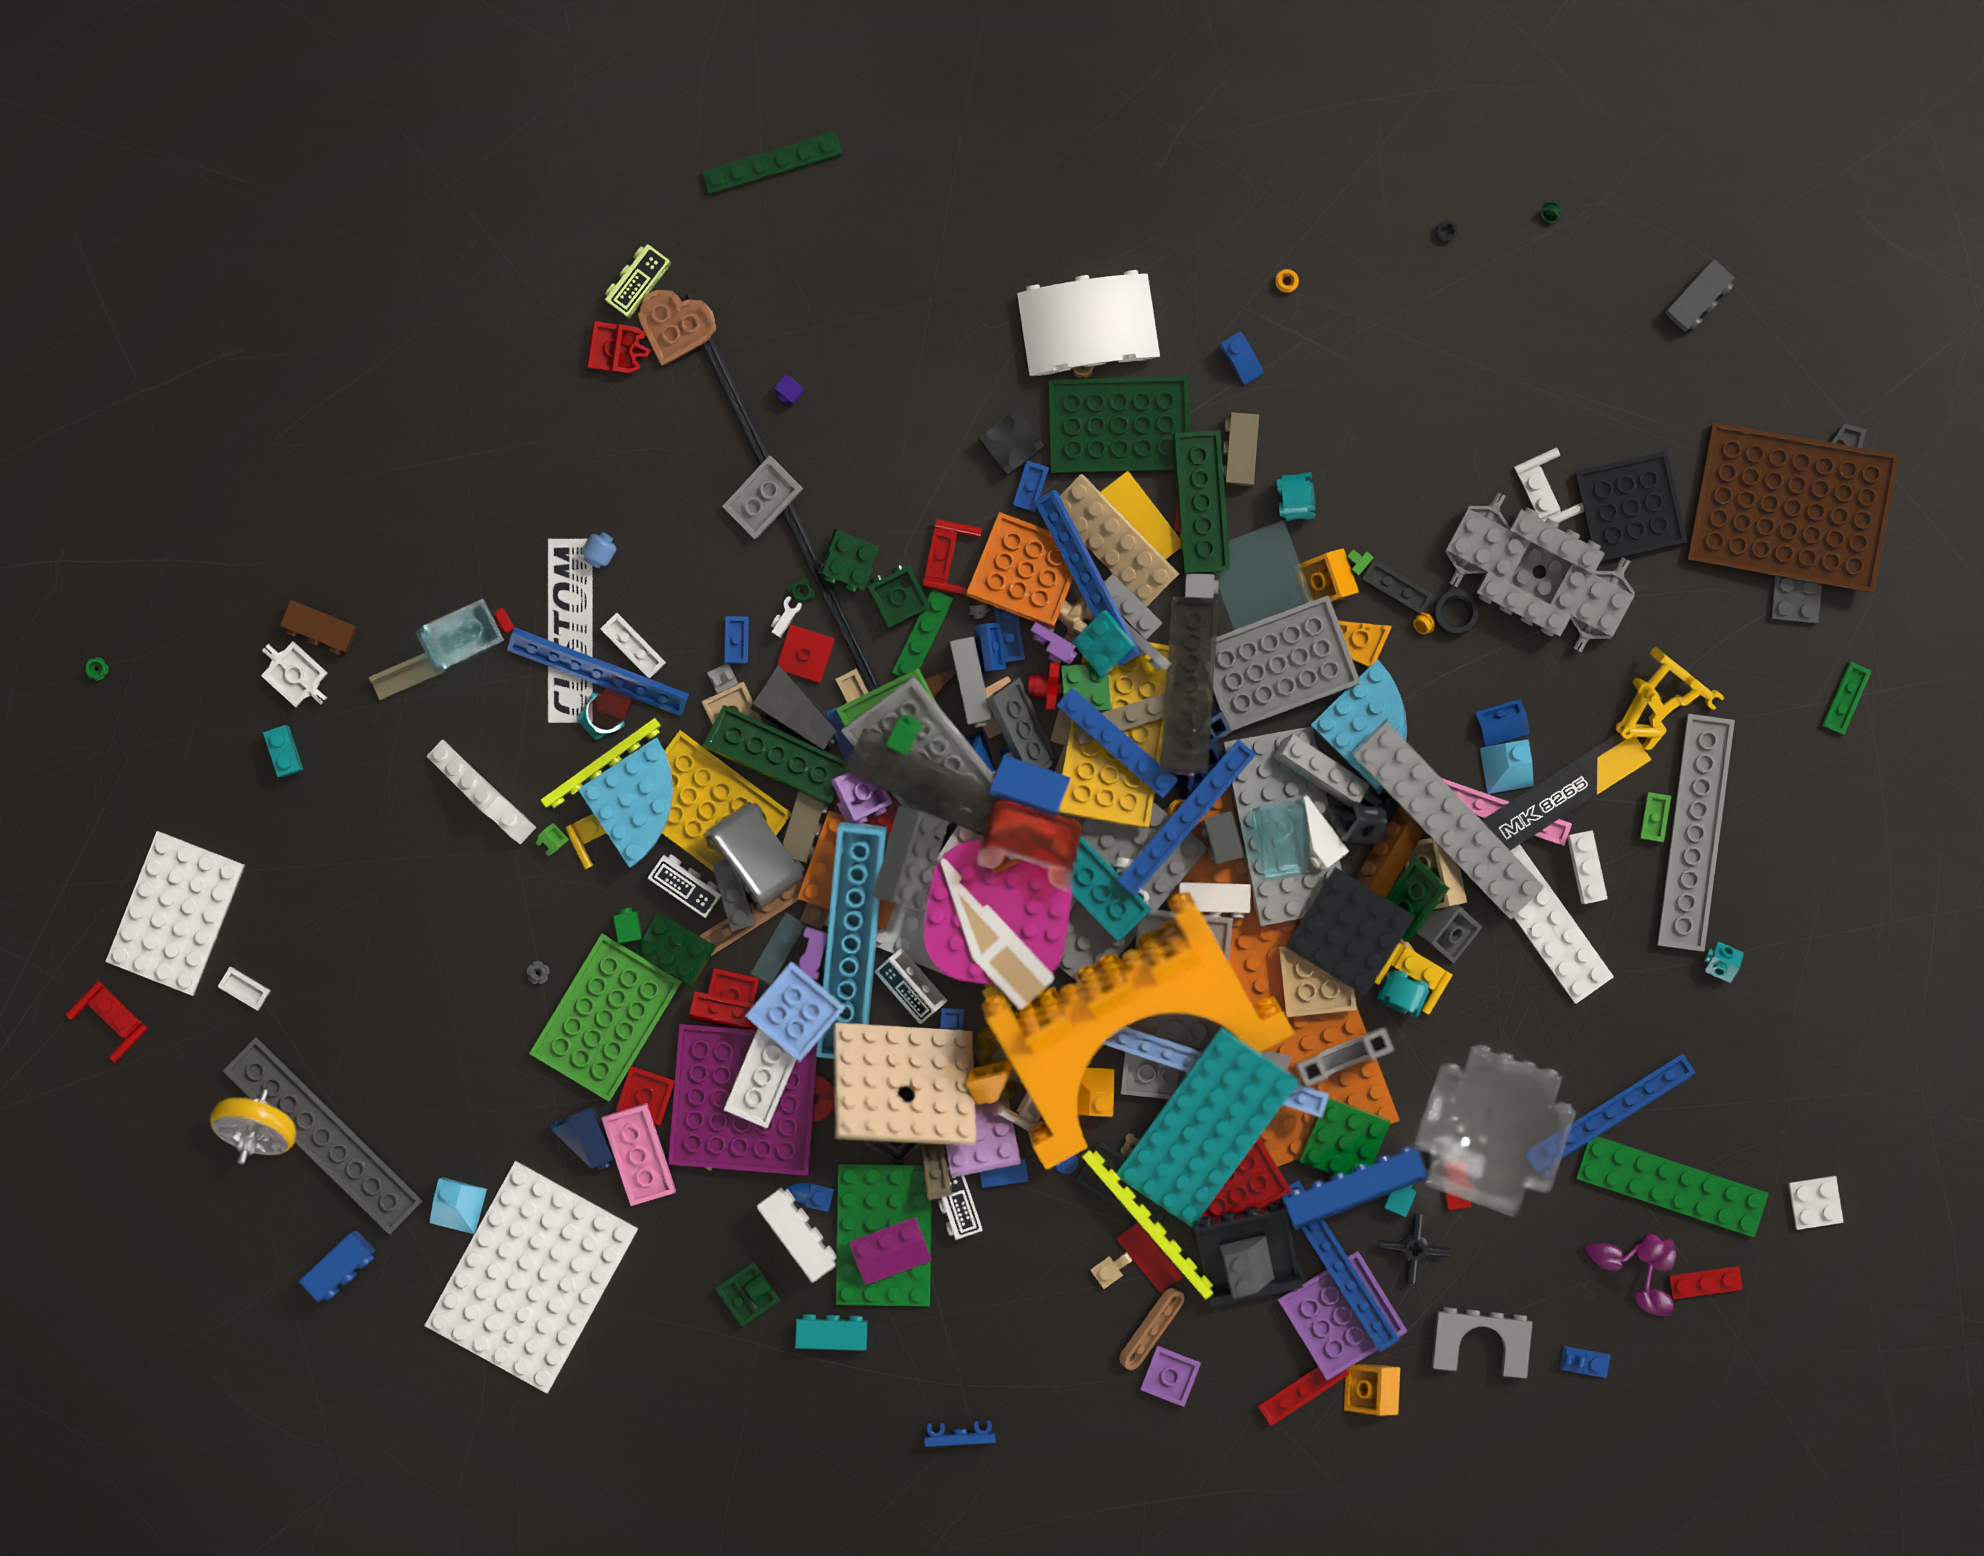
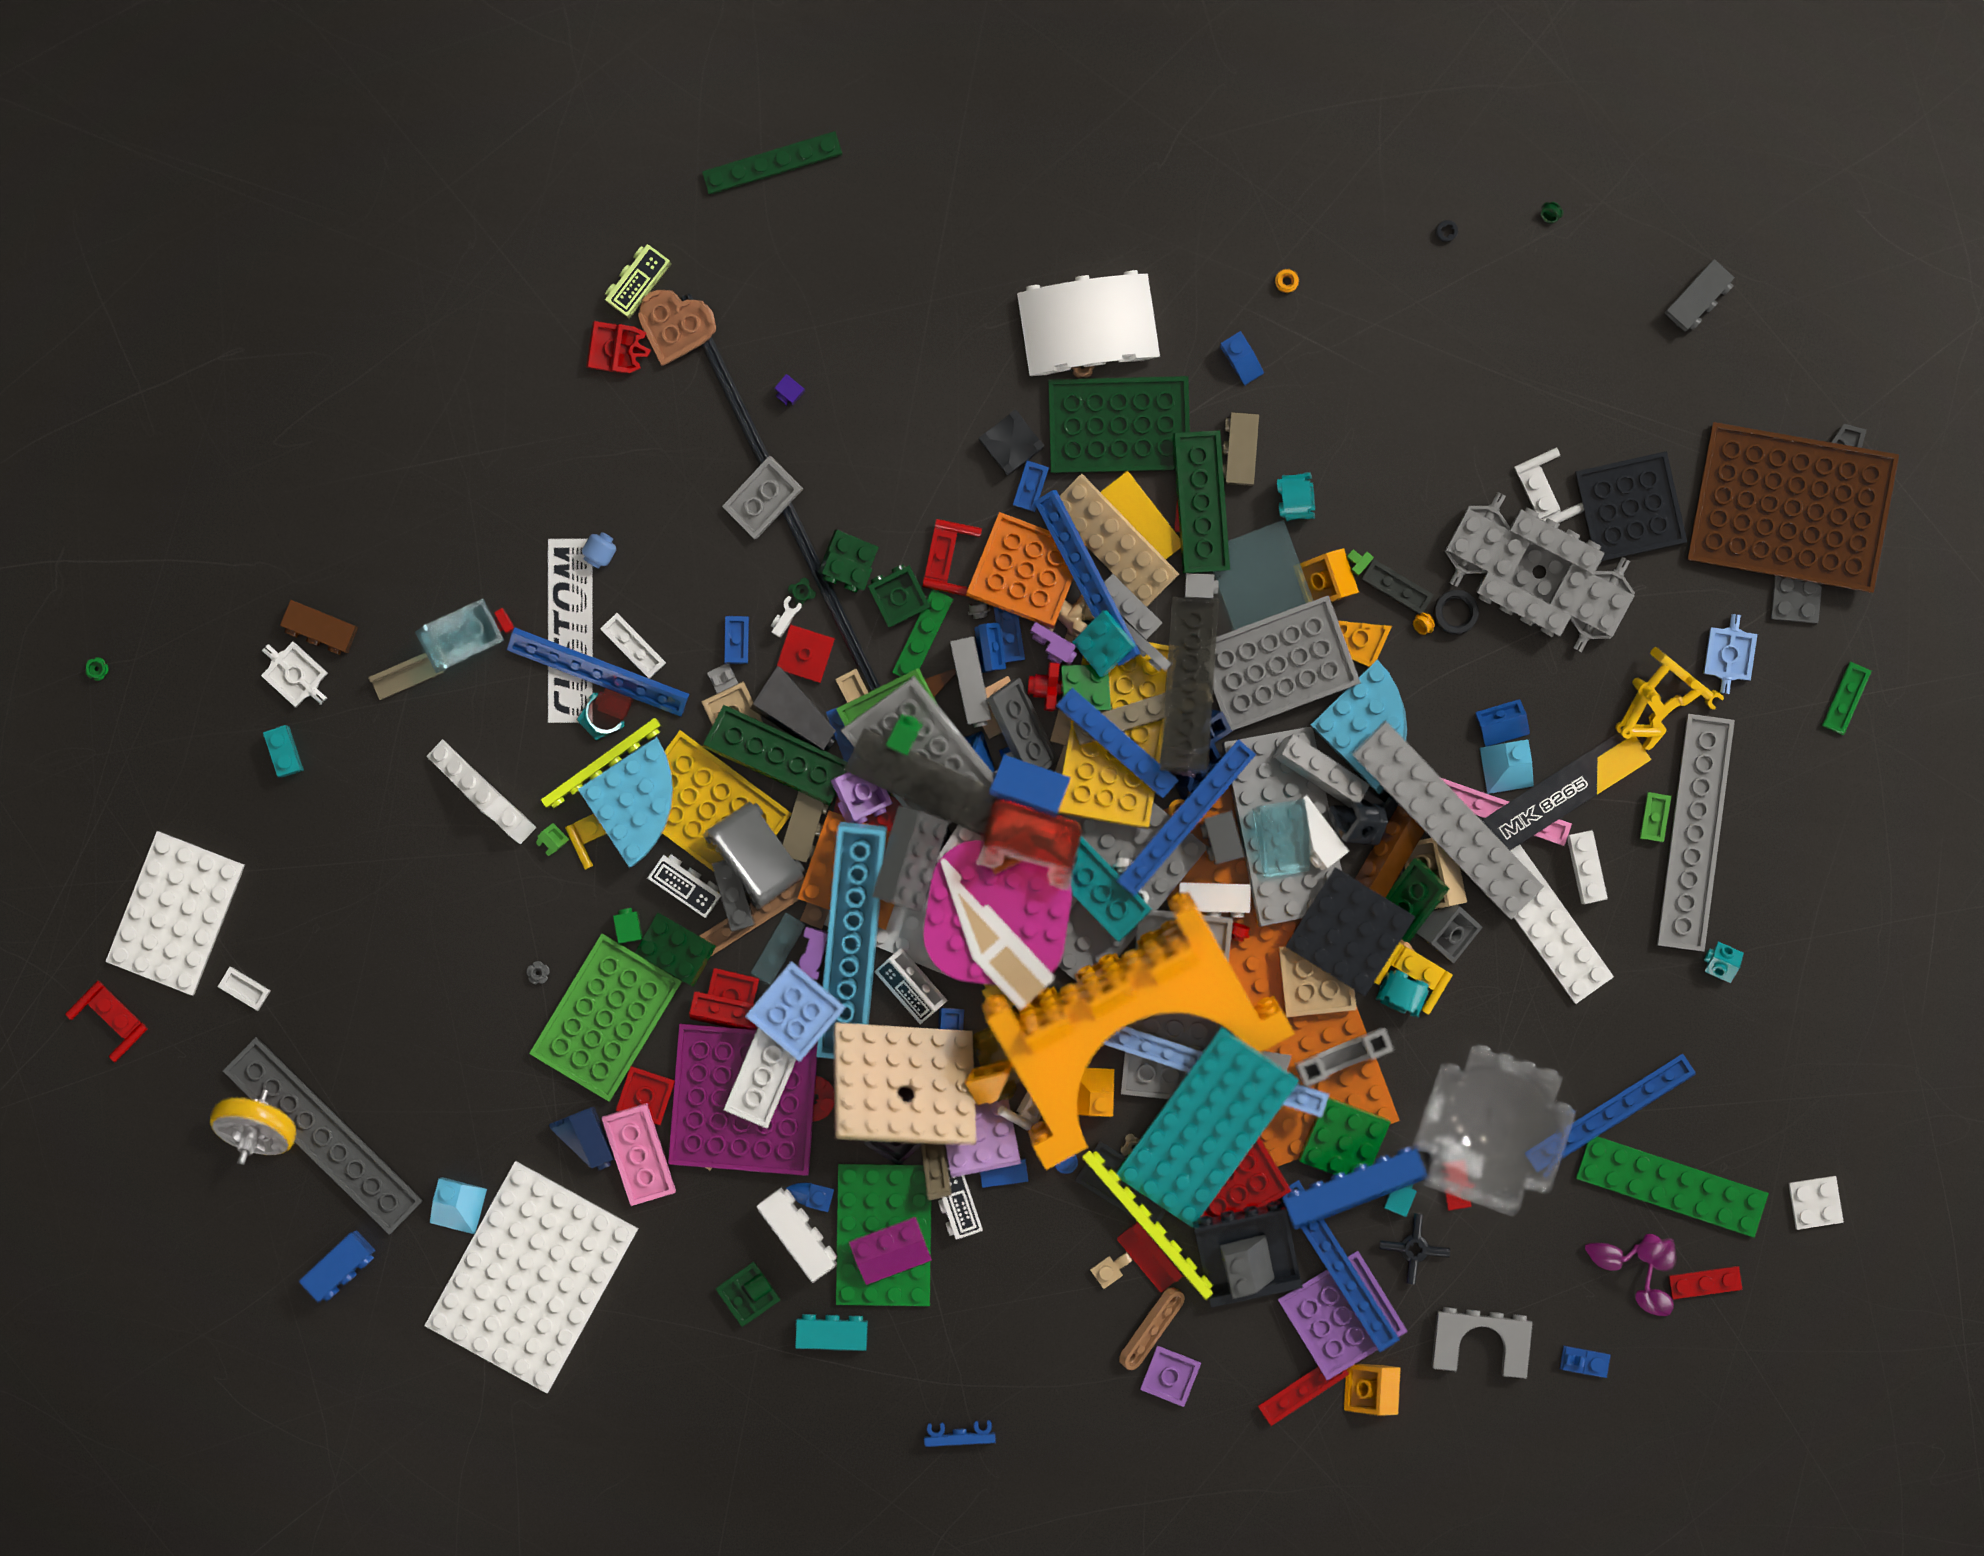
none -> red plate [1231,922,1250,942]
none -> light blue plate [1703,614,1757,694]

